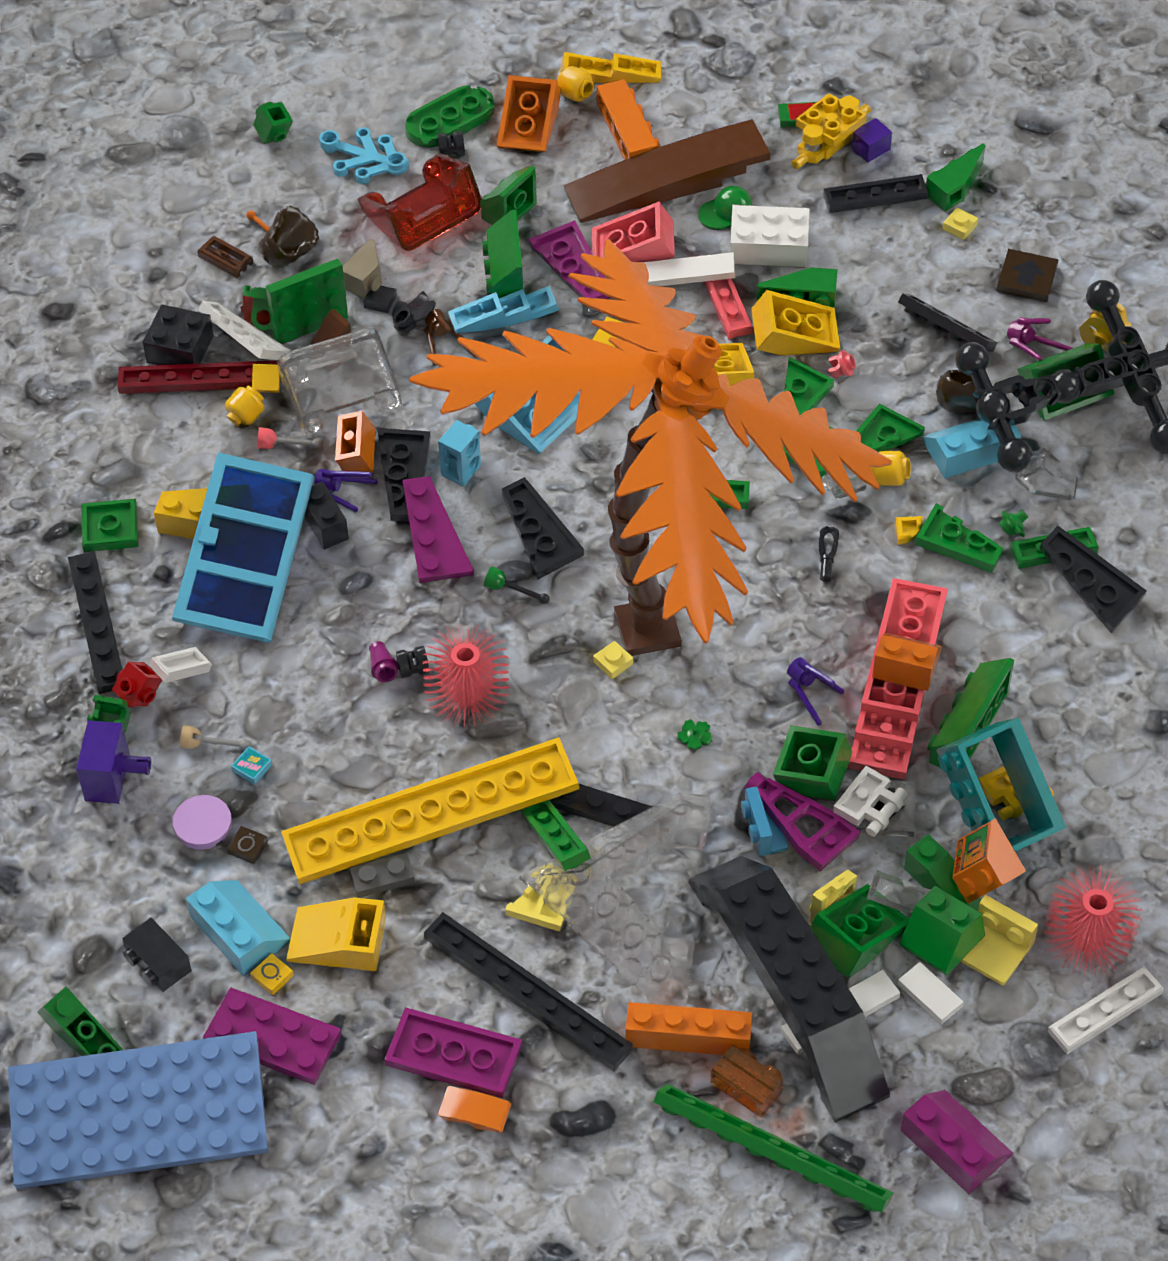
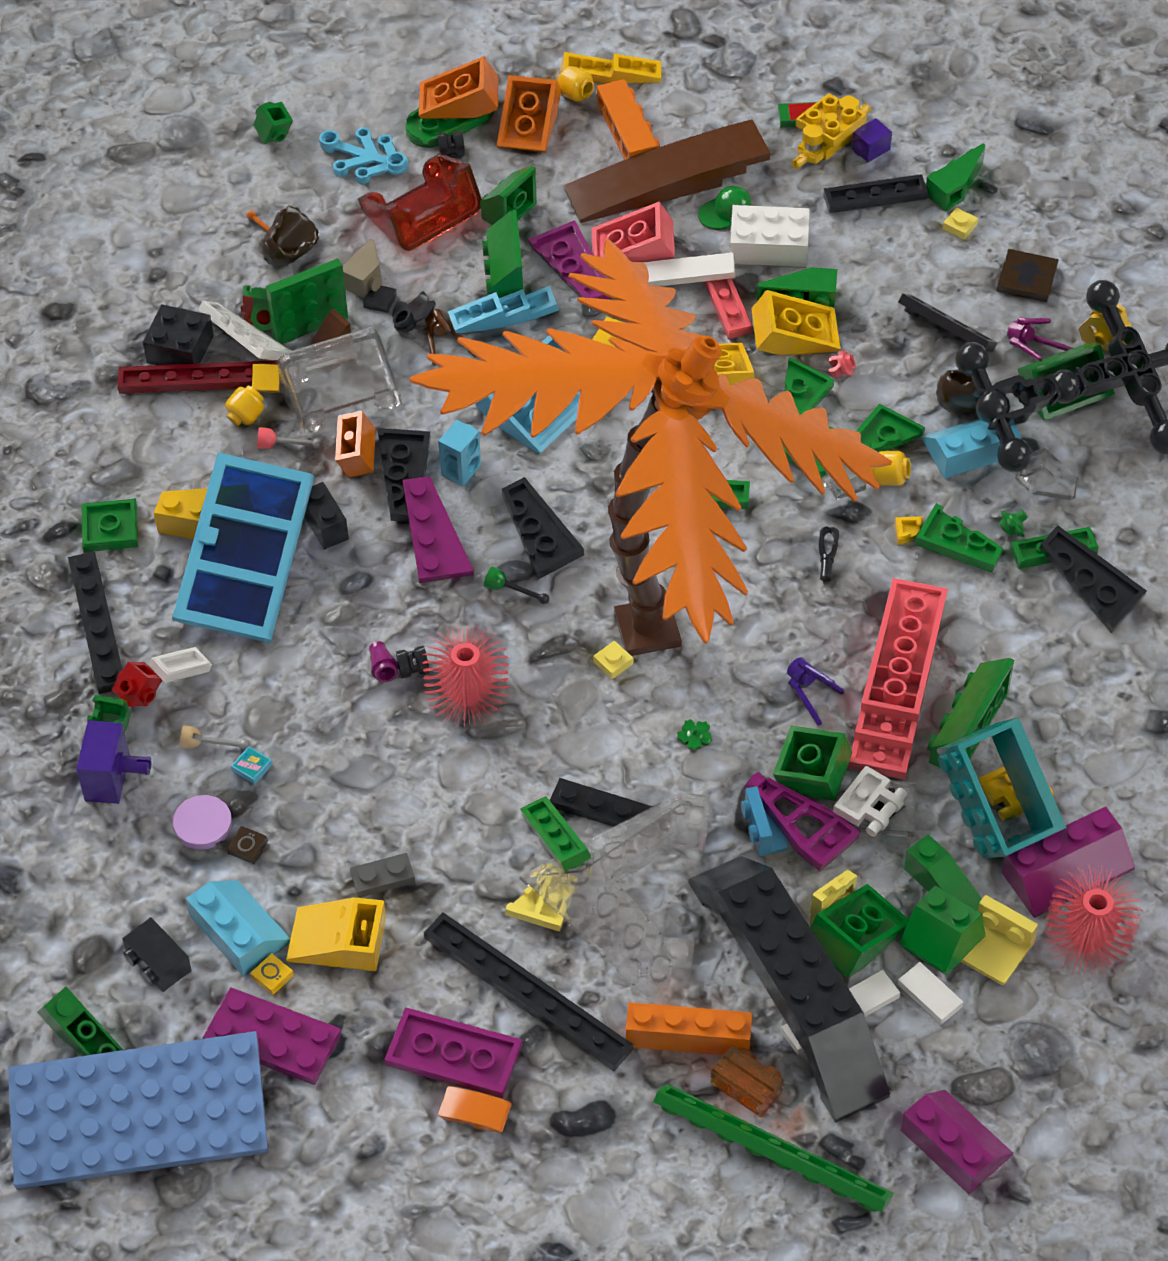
reddish brown tile [197,235,254,278] -> none
yellow plate [281,737,579,885] -> none
dark purple plant [314,469,378,512] -> none
clear slope [866,870,930,914] -> none
orange slope [872,633,942,691] -> none
orange slope [953,818,1026,904] -> none
white tile [1047,966,1164,1054] -> none
none -> orange slope [419,56,498,119]
none -> magenta slope [1002,806,1135,918]

